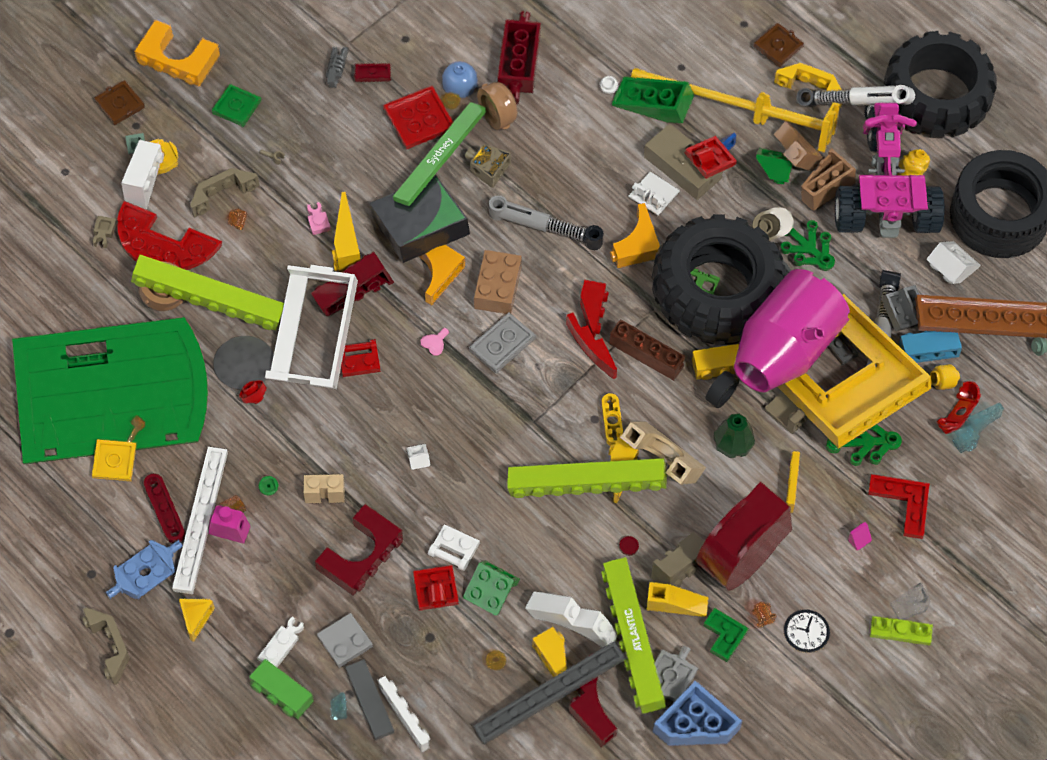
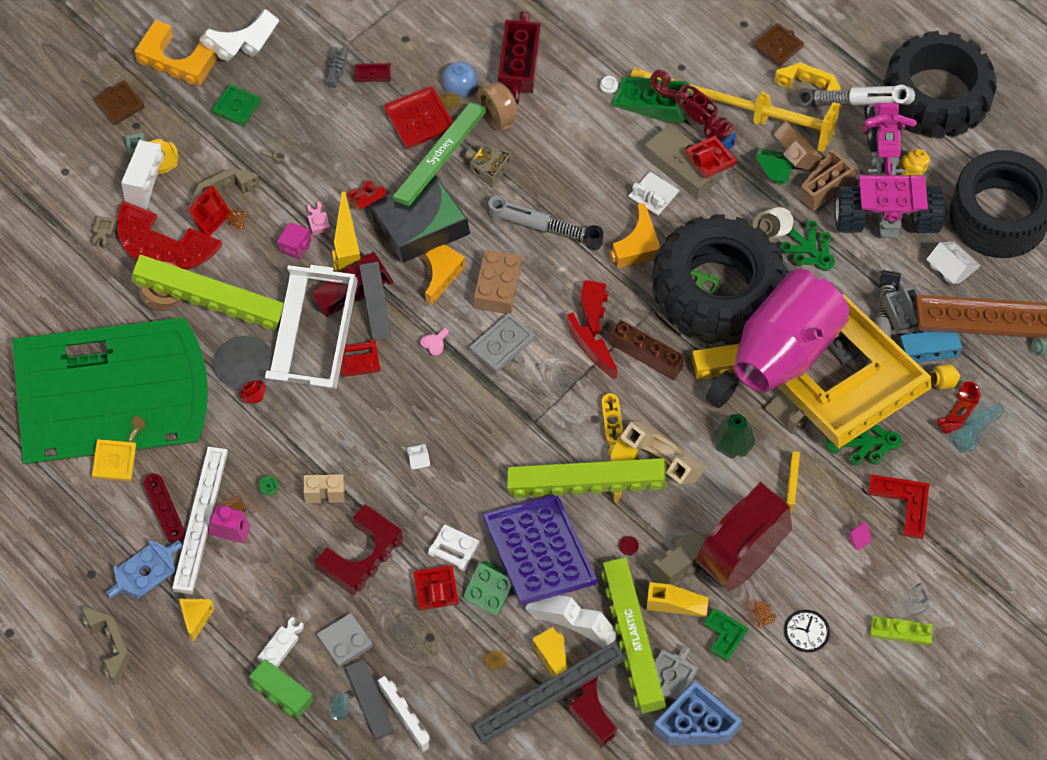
none -> red plate [186,185,232,236]
none -> white arch [199,9,279,62]
none -> dark pink head [277,222,312,259]
none -> red plate [346,180,386,210]
none -> dark grey tile [360,262,392,339]
none -> dark purple plate [483,495,597,606]
none -> dark red animal [650,69,734,140]

